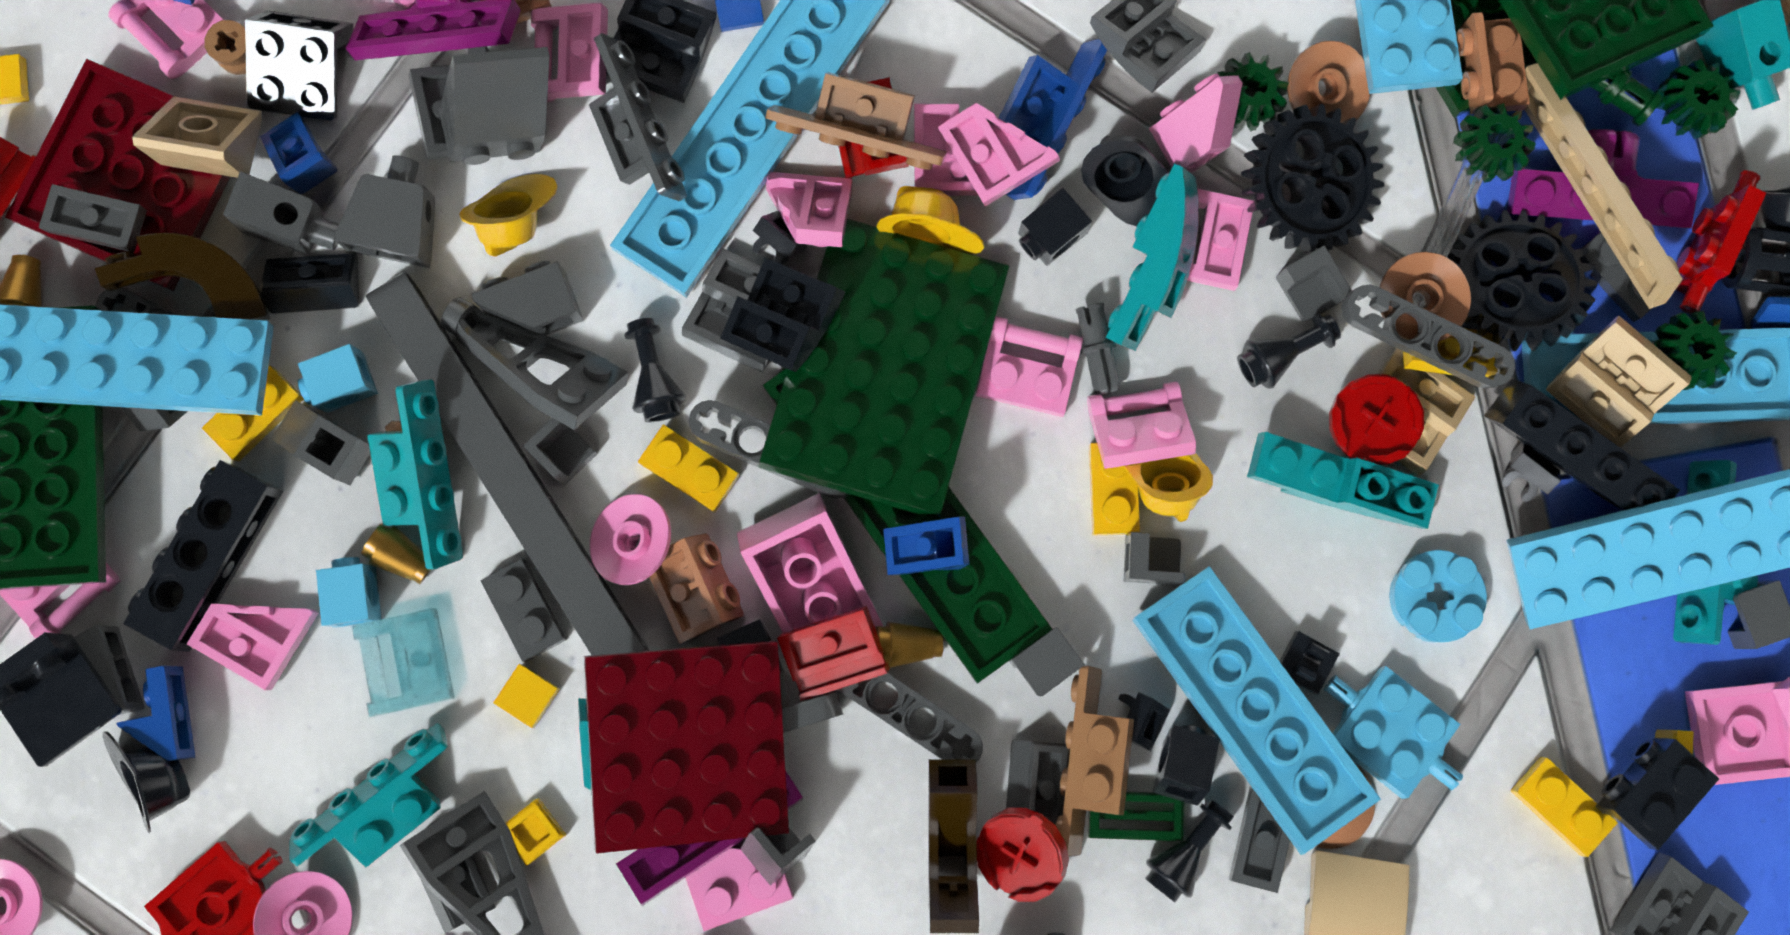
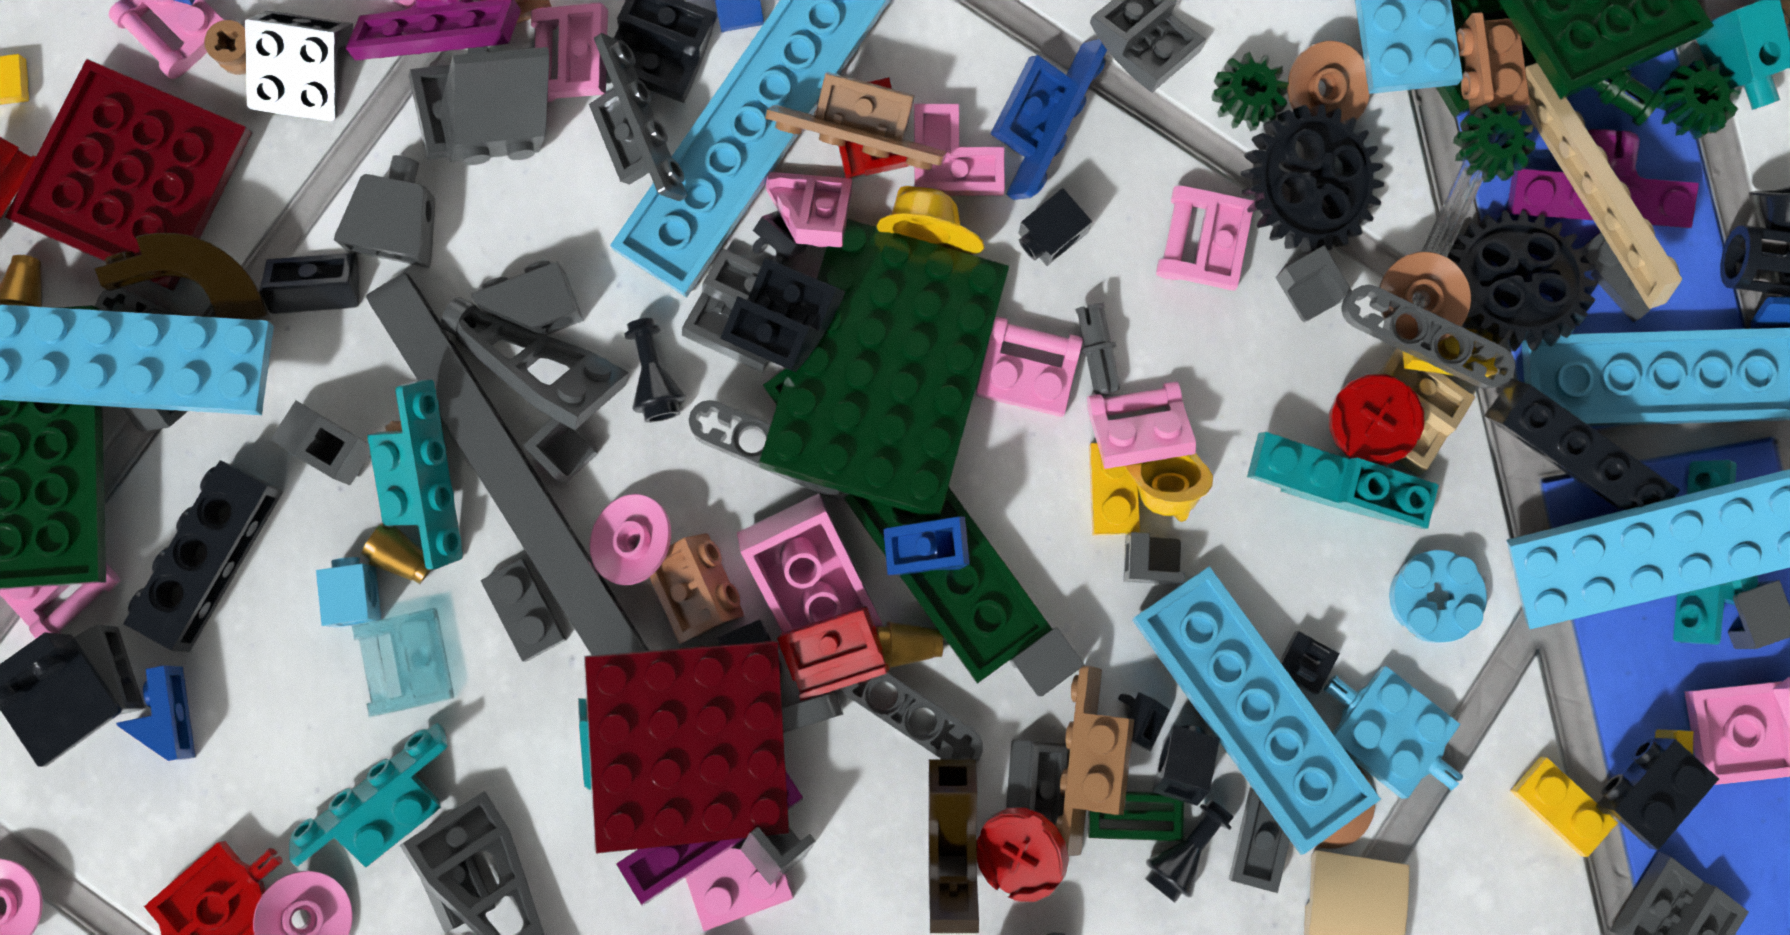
dark grey plate [39,184,147,252] -> none
black piece [103,731,190,833] -> none
tan slope [132,97,262,178] -> none
bright pink wing [187,603,319,690] -> none
yellow plate [202,365,304,462] -> none
dark grey torso [223,171,339,254] -> none
blue slope [260,112,337,194] -> none
medium azure brick [298,344,378,413] -> none
yellow piece [459,174,558,257] -> none
yellow tile [493,664,560,728] -> none
yellow tile [506,798,567,866] -> none
yellow plate [638,425,740,513] -> none
bright pink wing [938,103,1060,207] -> none
black piece [1081,135,1169,226] -> none
teal slope [1105,163,1199,351] -> none
bright pink slope [1149,74,1242,172] -> none
black piece [1237,314,1341,389] -> none
tile [1502,442,1561,502] -> none
tan slope [1546,315,1692,448] -> none
dark green gear [1652,311,1737,390] -> none
red plate [1676,170,1766,314] -> none

